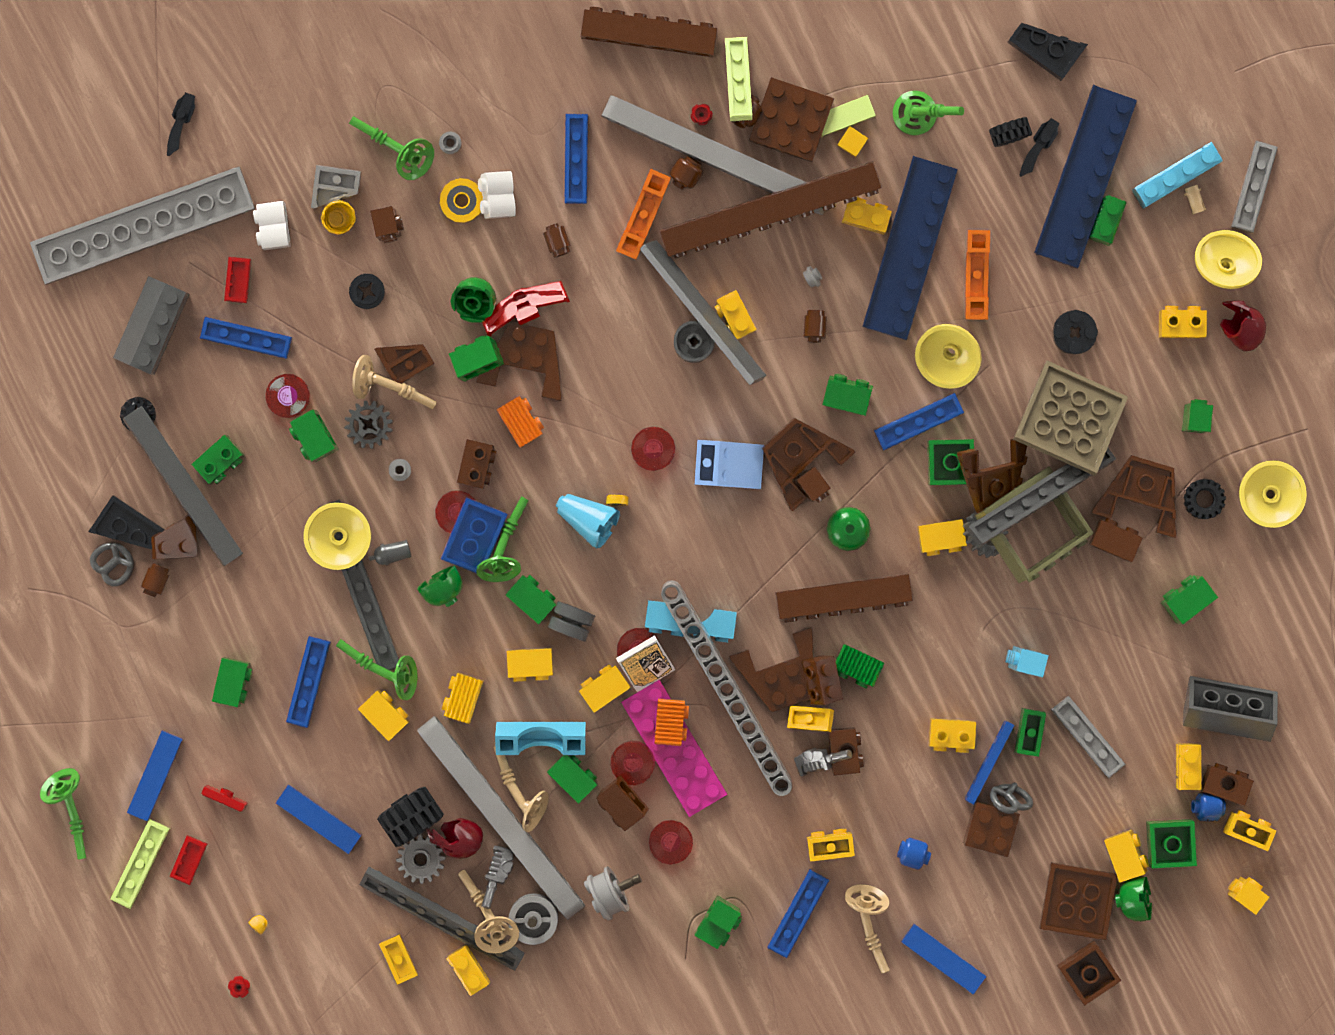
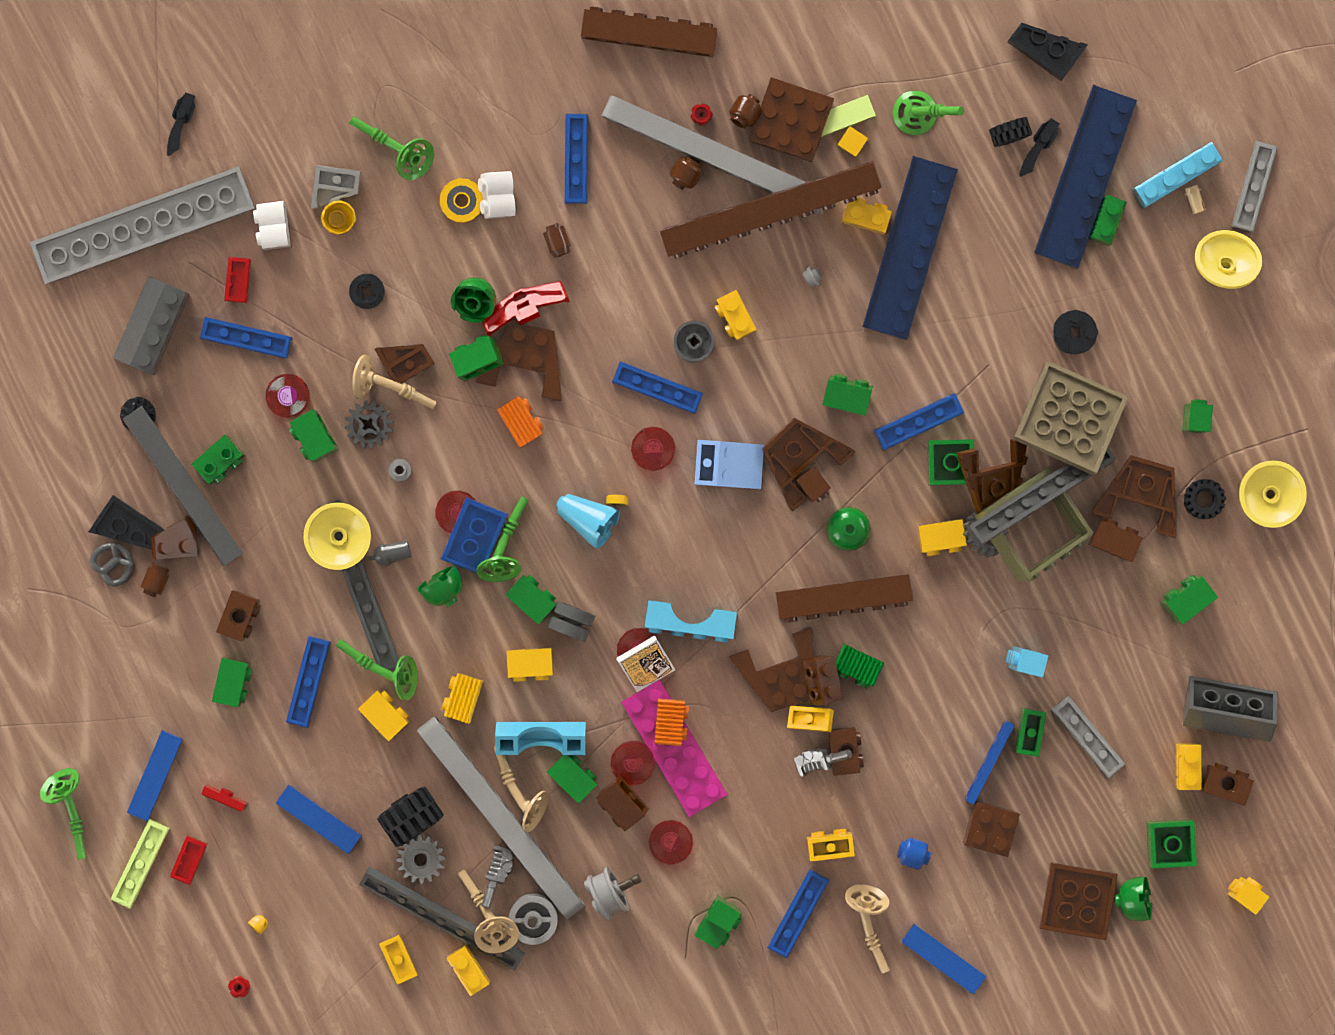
reddish brown brick [370,206,404,243] -> none
dark red helmet [427,818,484,859] -> none
light grey plate [439,132,462,154] -> none
reddish brown brick [457,439,497,489] -> none
yellow brick [579,664,631,713] -> none
orange slope [616,169,671,260] -> none
dark grey tile [640,240,767,385] -> none
light grey beam [661,580,792,796] -> none
yellowish green tile [725,37,752,121] -> none
reddish brown brick [803,310,827,343] -> none
light yellow dish [915,324,982,389] -> none
yellow brick [928,718,976,753] -> none
orange slope [965,230,990,320] -> none
dark grey piece [990,782,1033,814] -> none
reddish brown brick [1056,941,1121,1006] -> none
yellow brick [1104,829,1149,882] -> none
yellow brick [1159,306,1207,338] -> none
blue head [1191,792,1226,822] -> none
dark red helmet [1220,300,1266,352] -> none
yellow brick [1223,810,1276,851] -> none
none -> reddish brown brick [216,590,261,642]
none -> blue tile [612,361,703,414]

